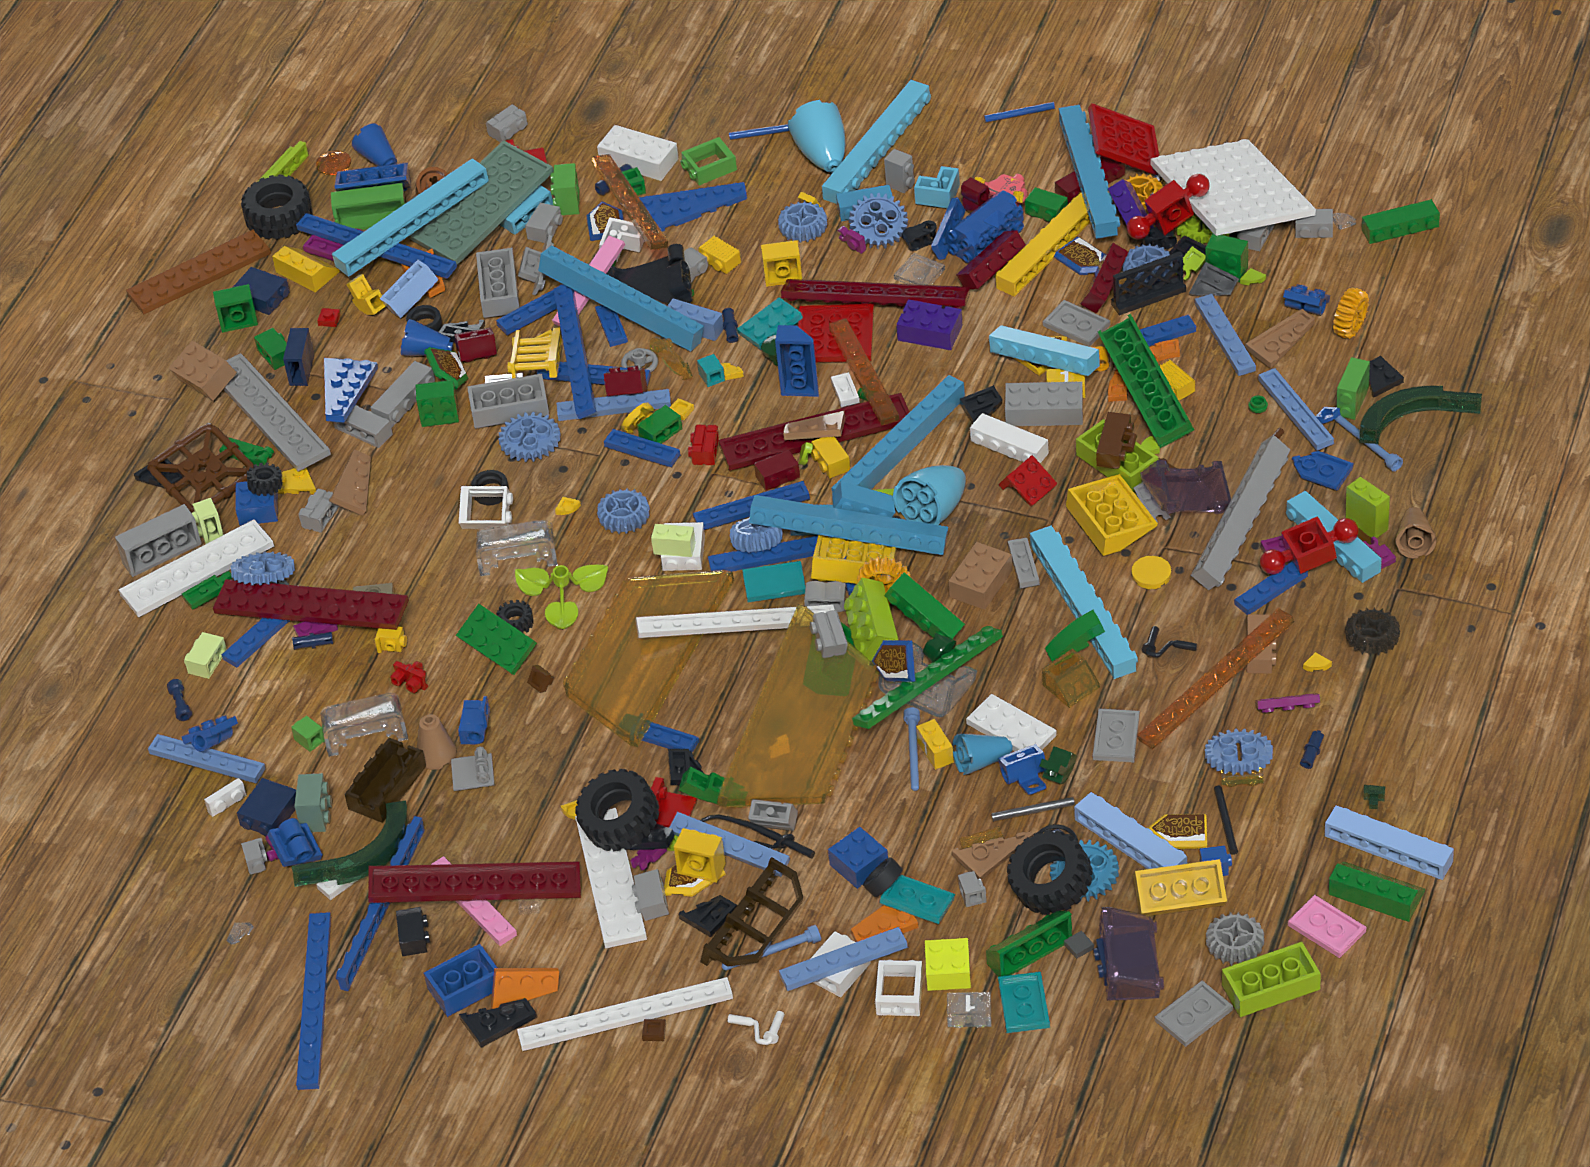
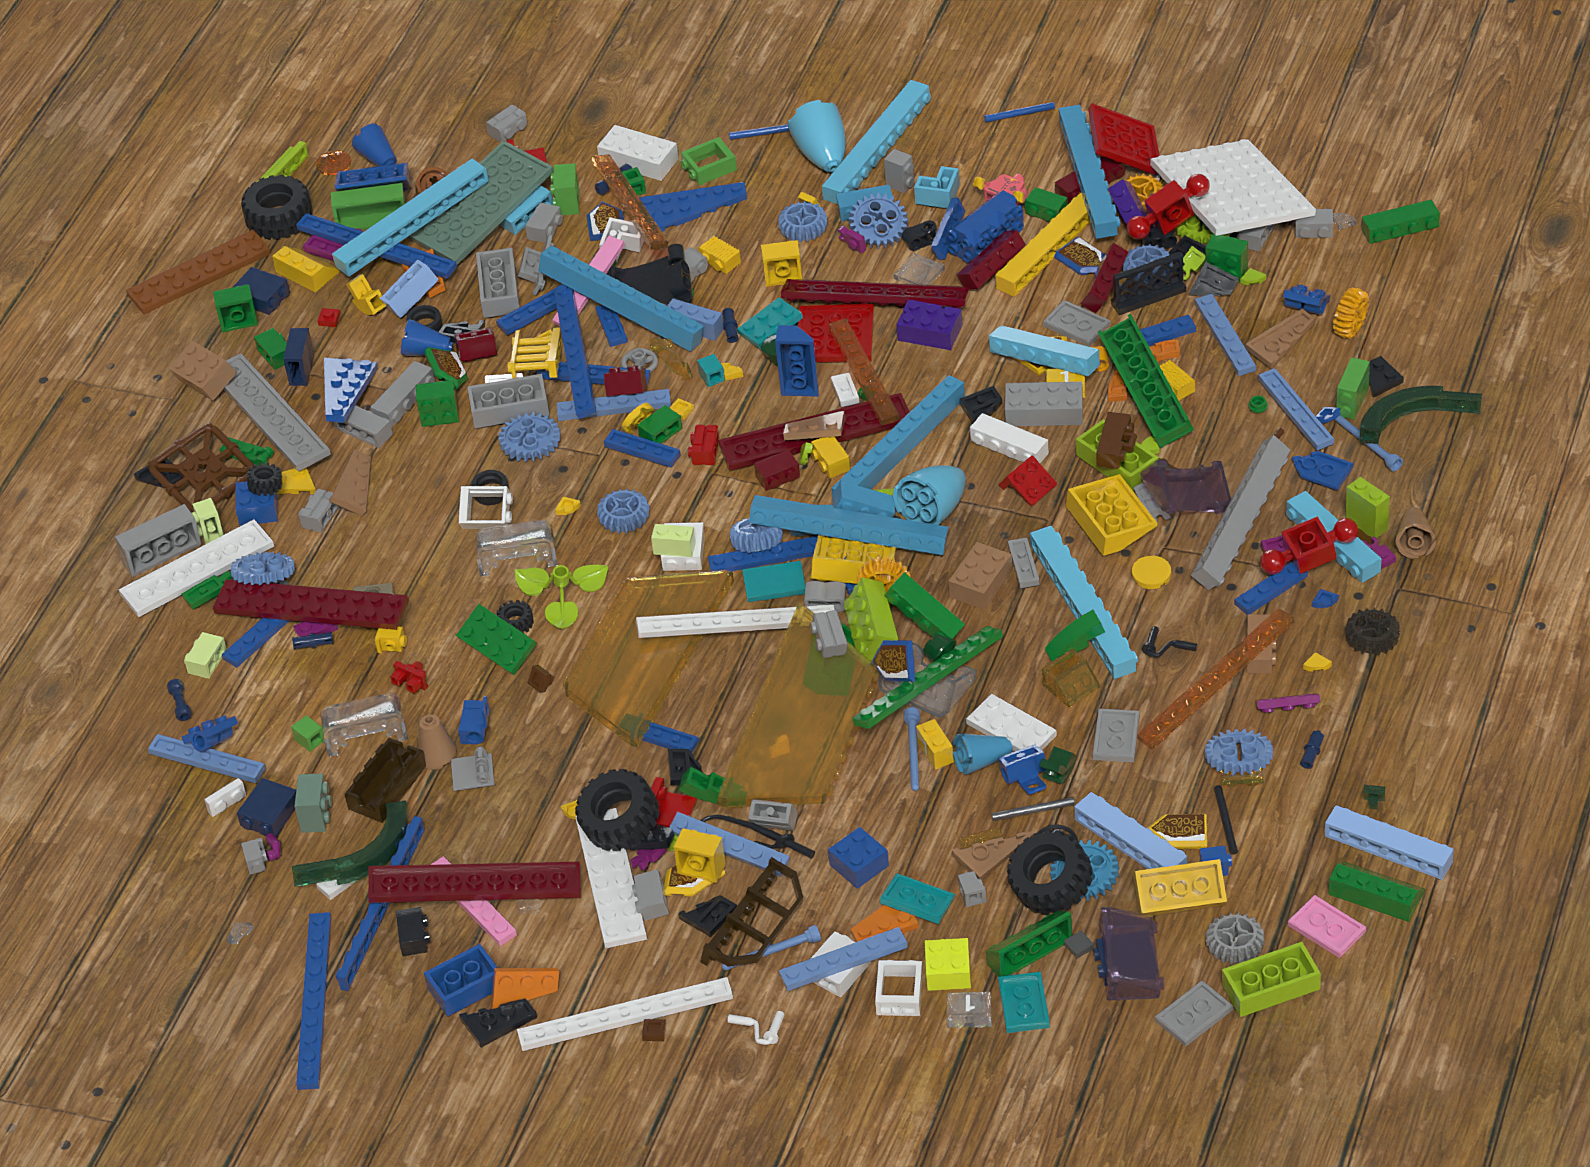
blue plate [267,818,322,867] -> none
blue plate [693,481,810,530] -> none
black tyre [863,857,903,897] -> none
dark red brick [961,177,990,213] -> none
none -> blue tile [1312,589,1339,608]

